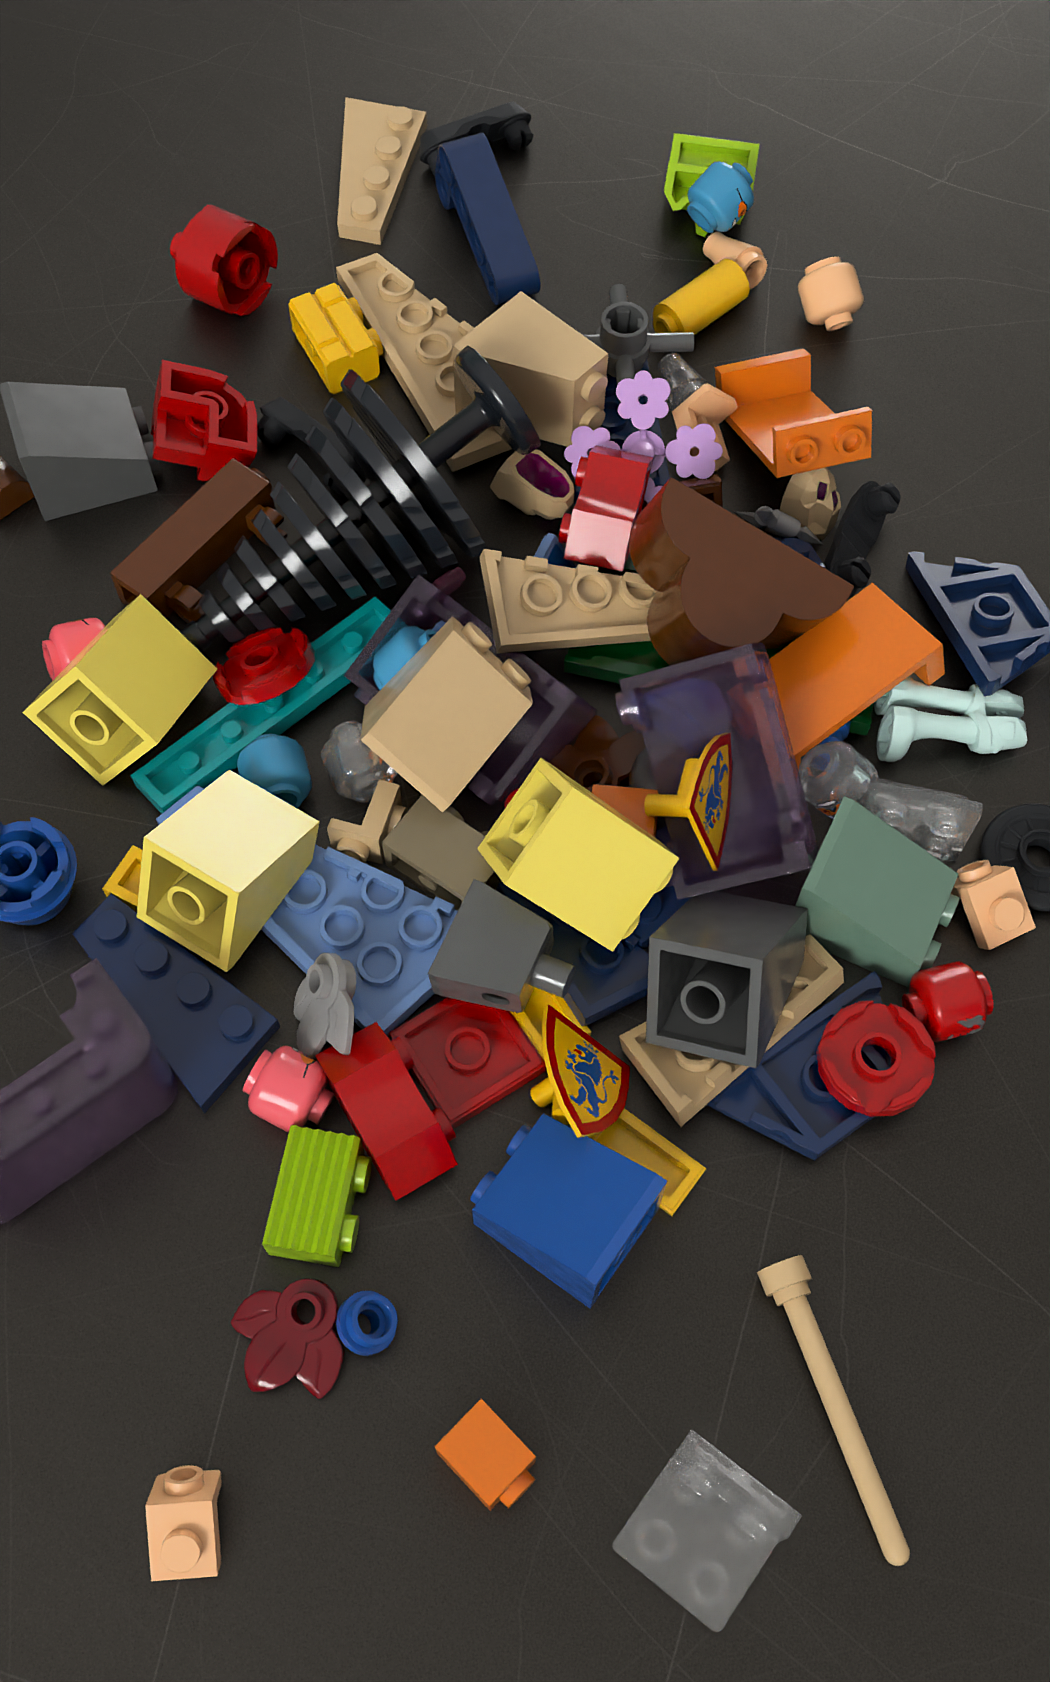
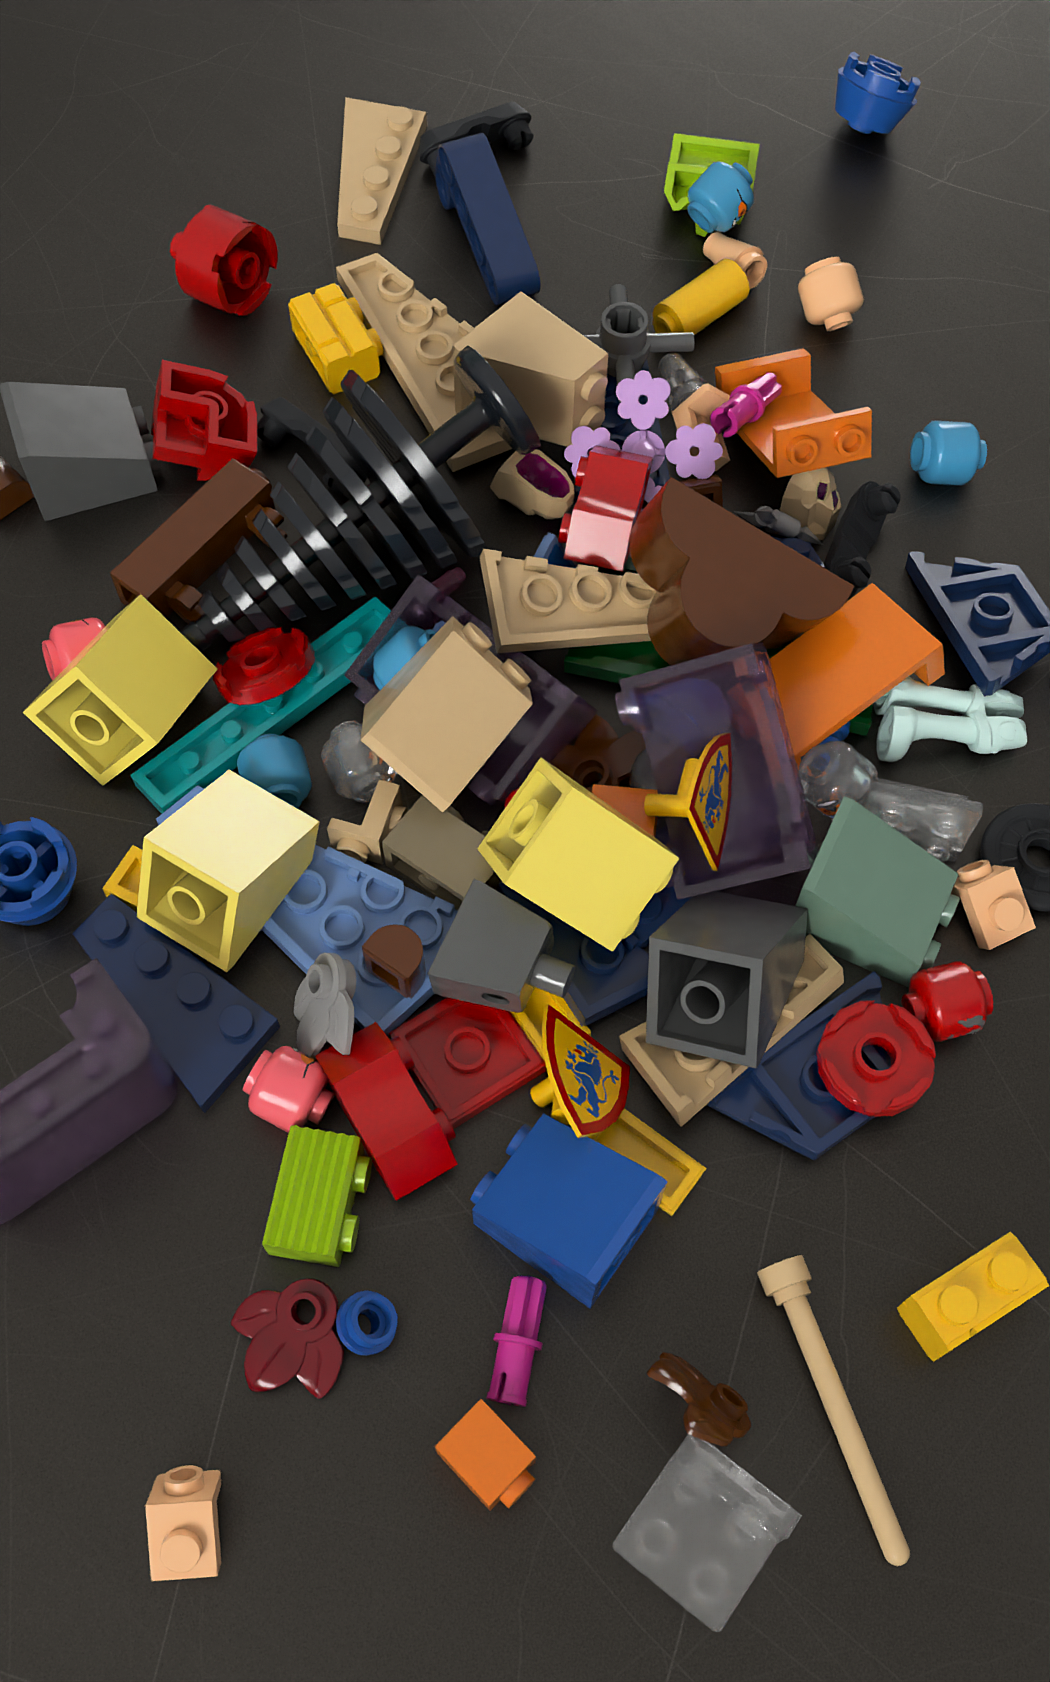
none -> reddish brown brick [362,924,426,999]
none -> dark pink axle [486,1275,547,1407]
none -> reddish brown plate [647,1352,751,1447]
none -> dark pink axle [710,372,782,437]
none -> blue cone [835,52,921,134]
none -> yellow brick [897,1232,1049,1362]
none -> dark azure head [910,420,987,485]

